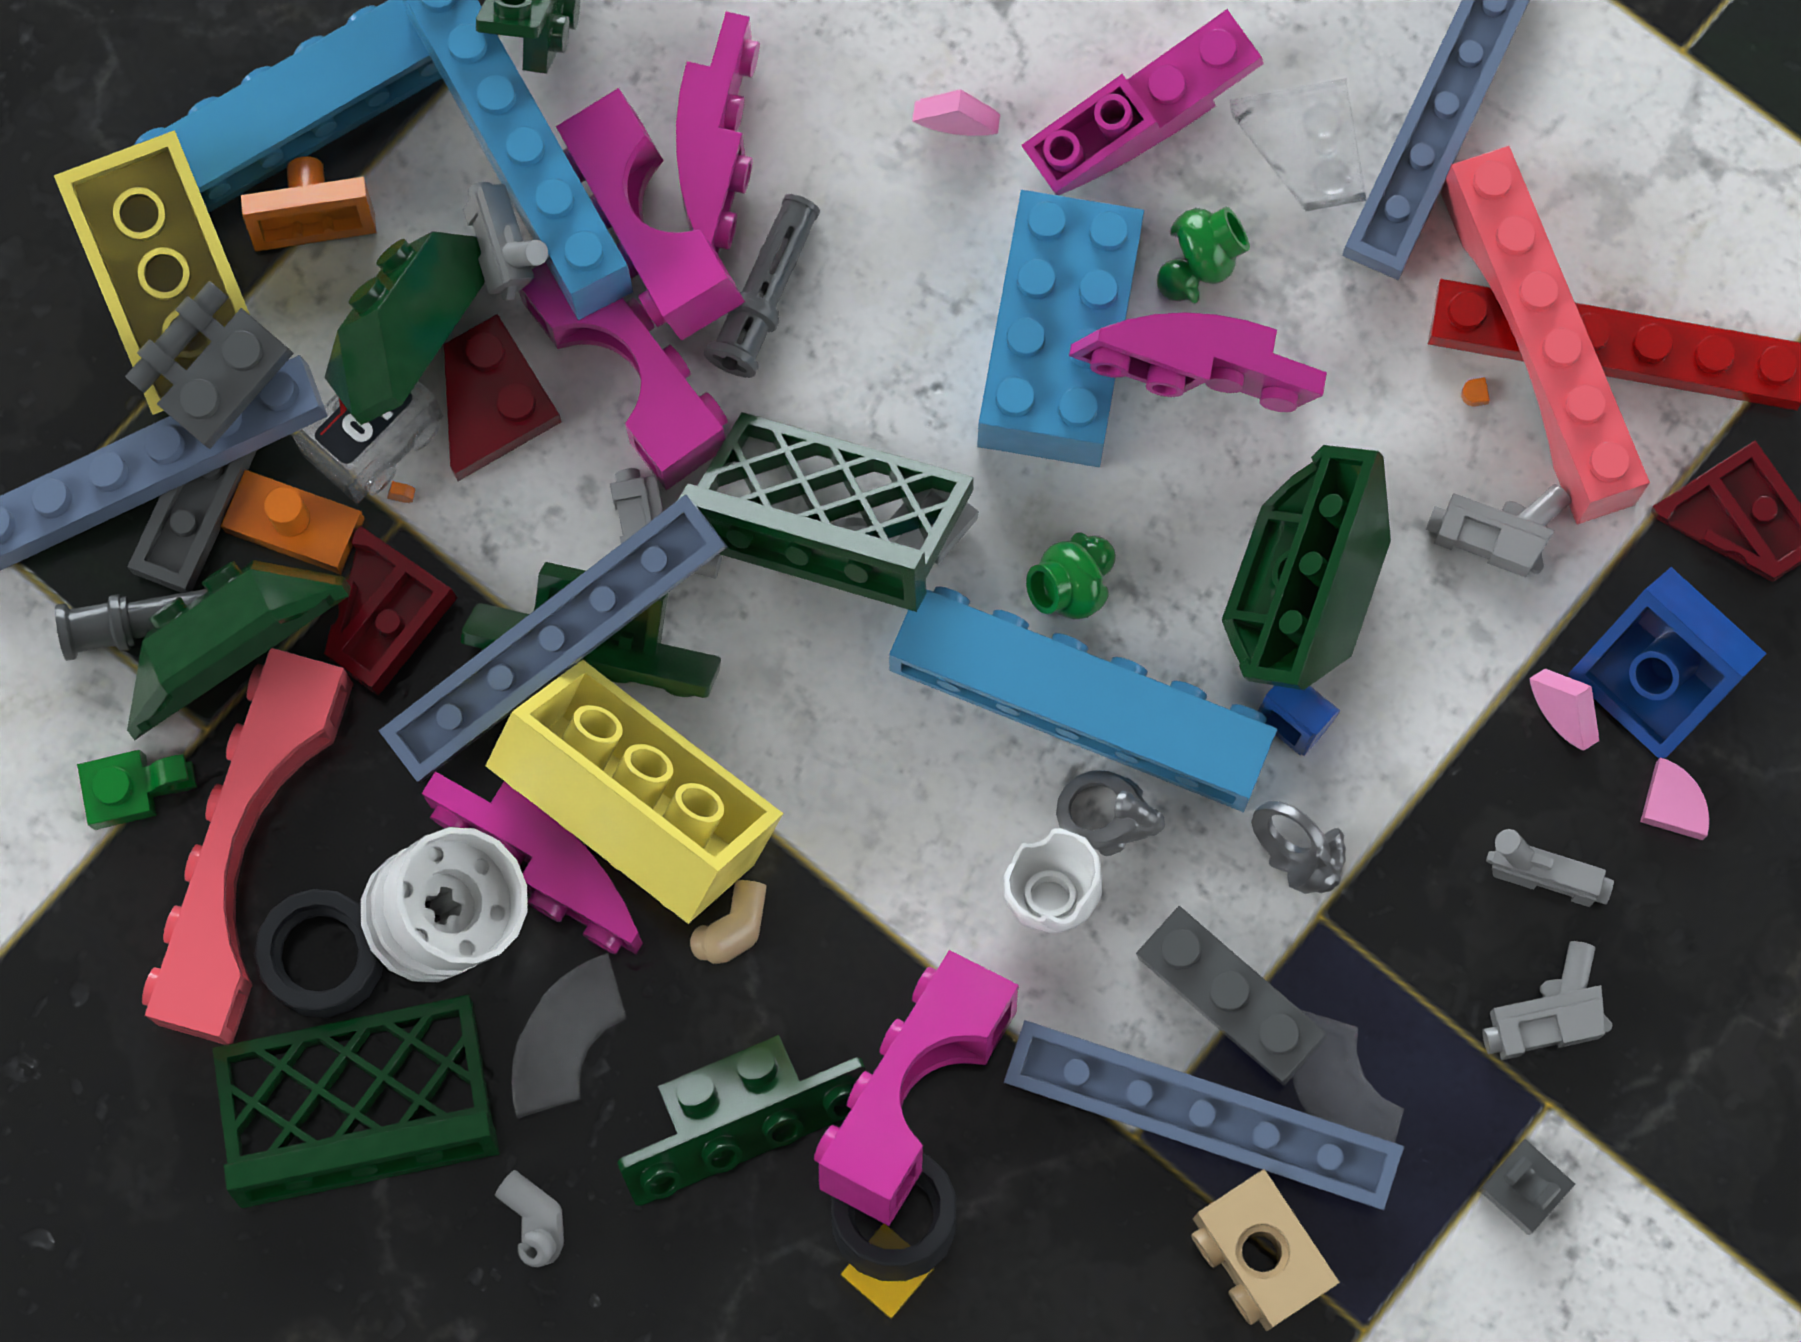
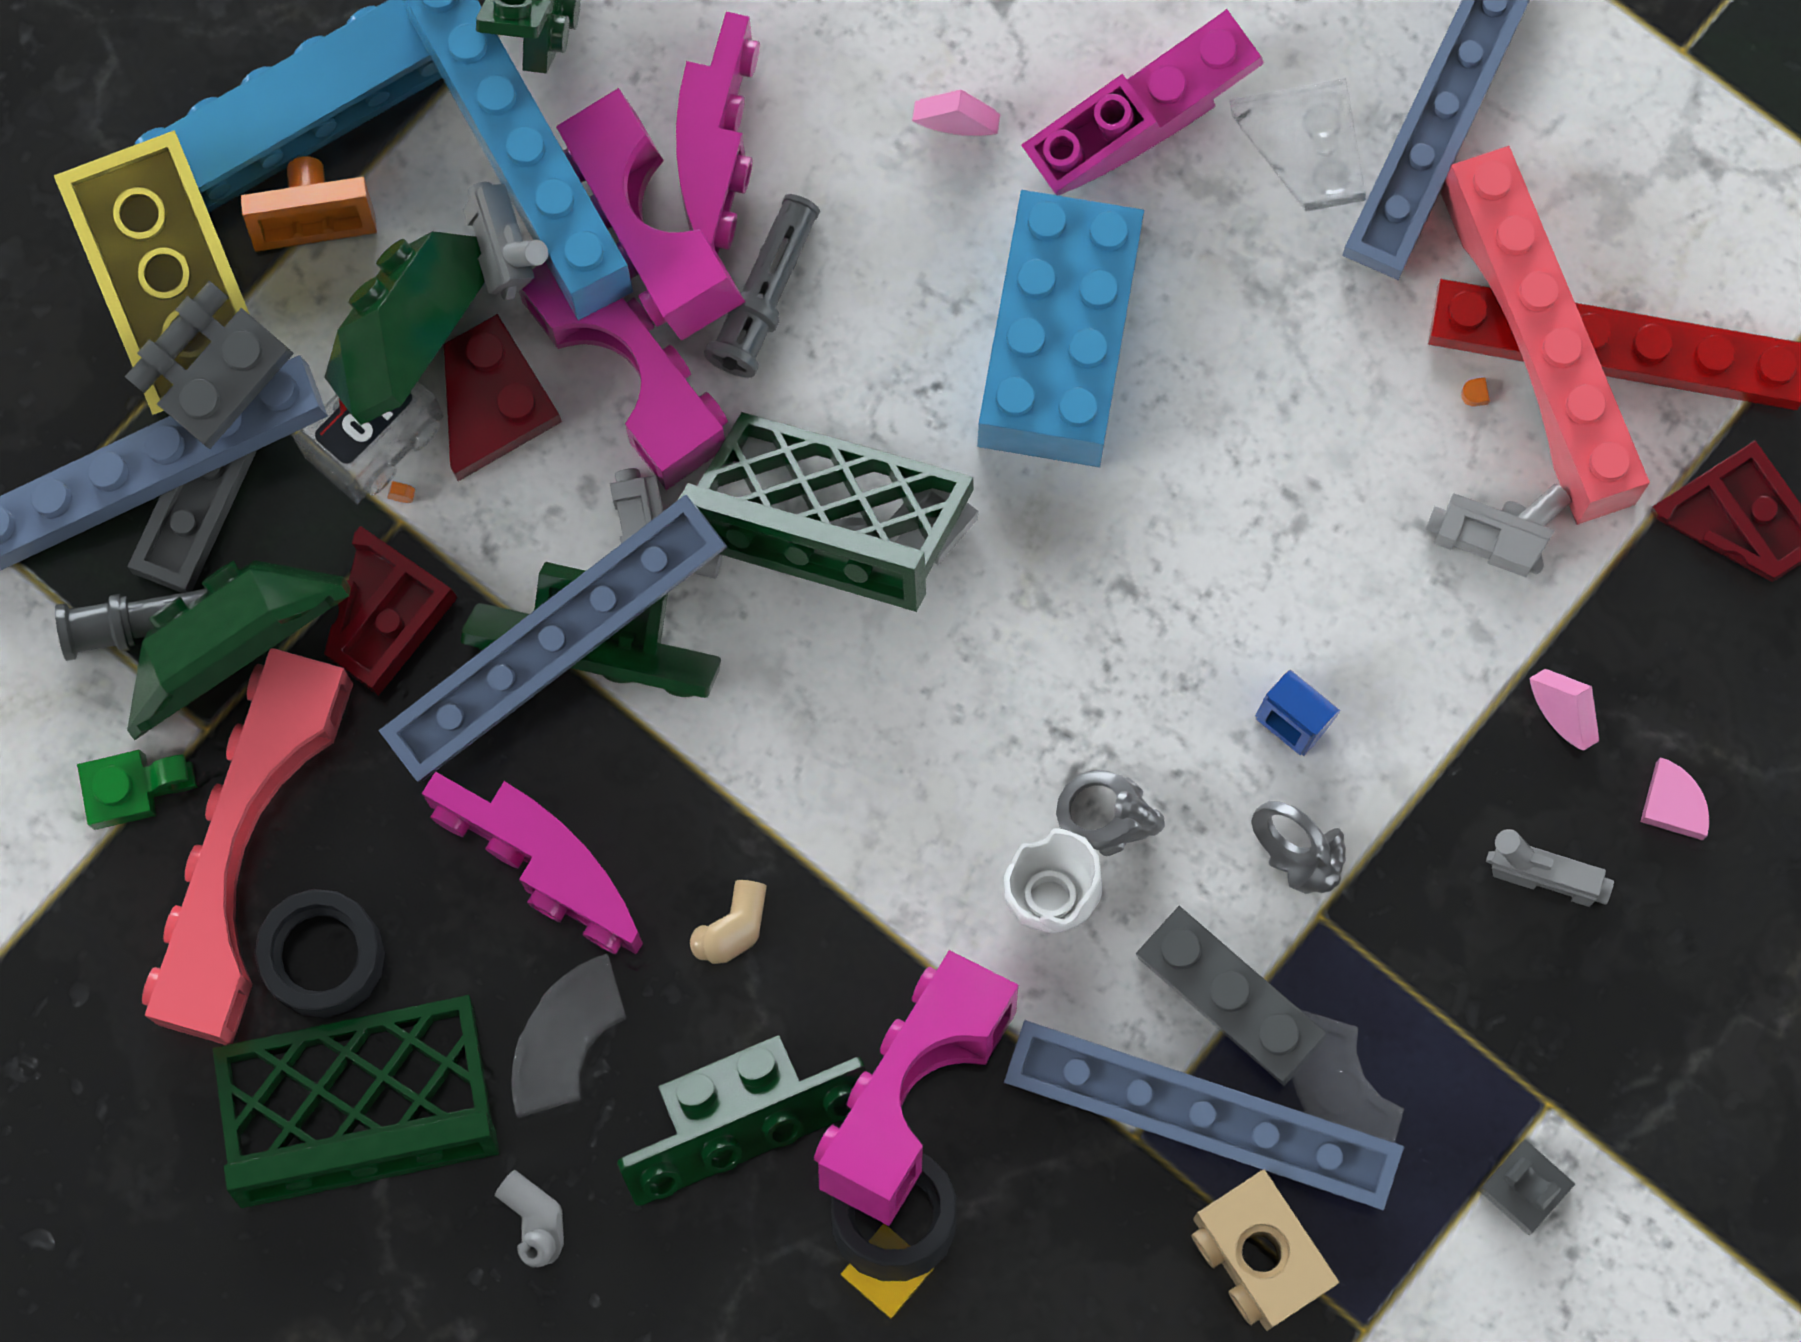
orange tile [221,470,365,575] -> none
white wheel [361,827,528,982] -> none
light yellow brick [485,659,784,924] -> none
dark azure brick [889,586,1277,812] -> none
green animal [1026,532,1116,620] -> none
dark pink slope [1069,312,1327,412] -> none
green animal [1157,207,1250,304] -> none
dark green wedge [1222,445,1391,690] -> none
light grey piece [1482,941,1612,1060] -> none
blue slope [1568,567,1767,759] -> none

